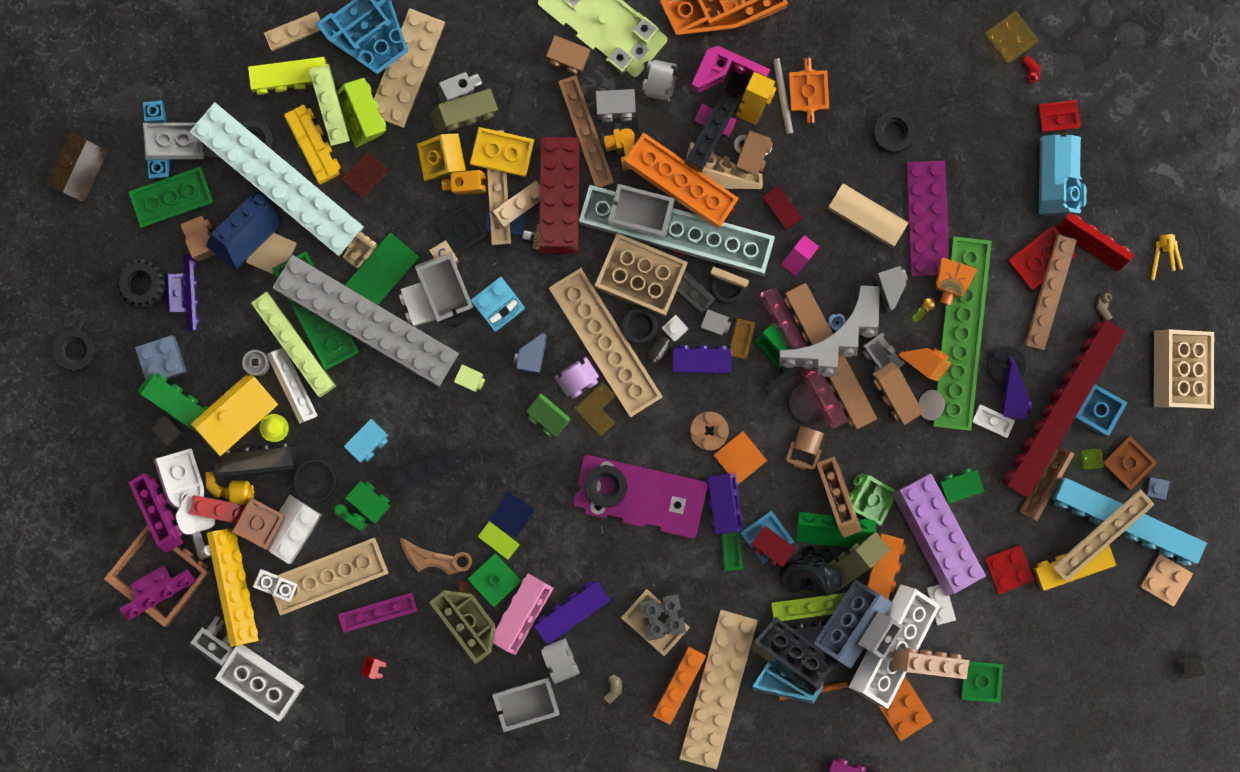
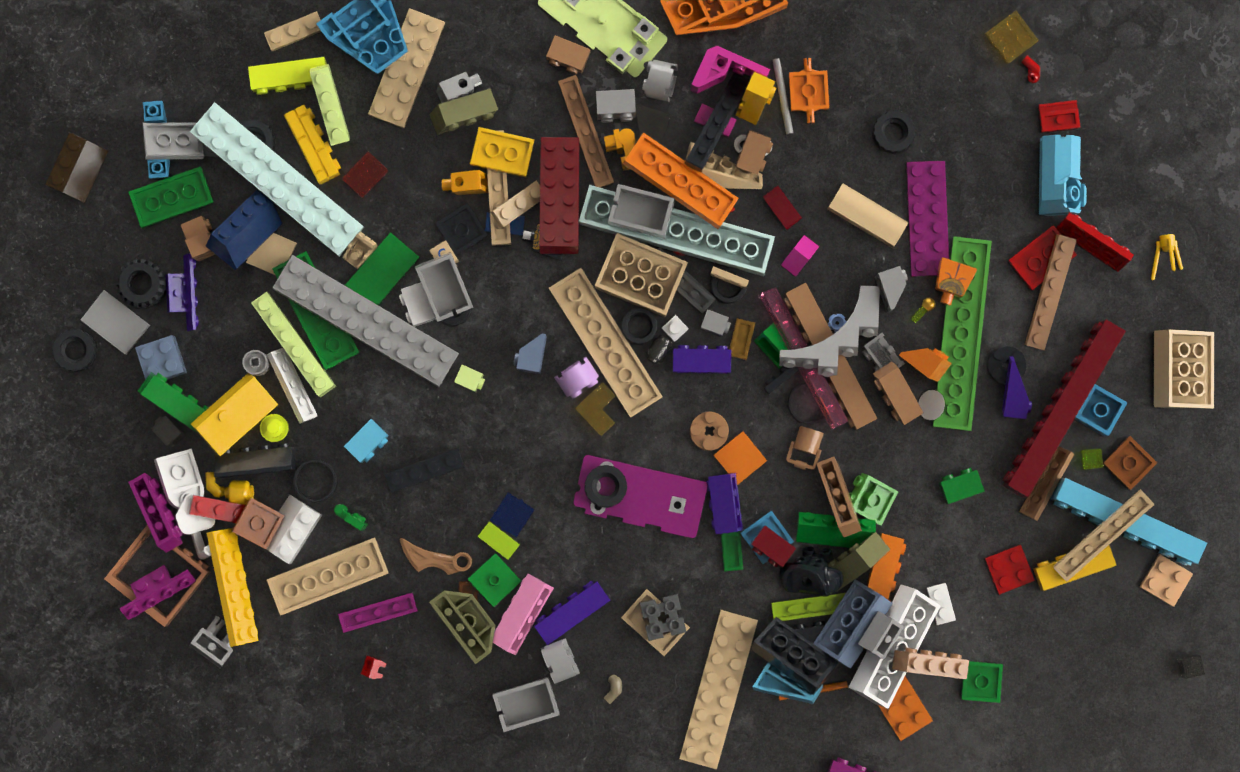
white brick [215,645,304,722] -> none
white slope [253,569,298,602] -> none
lime slope [337,77,386,148] -> none
green brick [345,481,391,524] -> none
yellow slope [417,134,466,181] -> none
medium azure slope [471,277,525,332] -> none
bright green slope [526,393,571,437] -> none
orange brick [653,646,706,725] -> none
medium lavender brick [892,474,986,596] -> none
white plate [972,404,1015,438] -> none
dark tan arm [1096,293,1113,320] -> none
sand blue plate [1146,477,1170,500] -> none
none -> light grey tile [81,290,150,355]

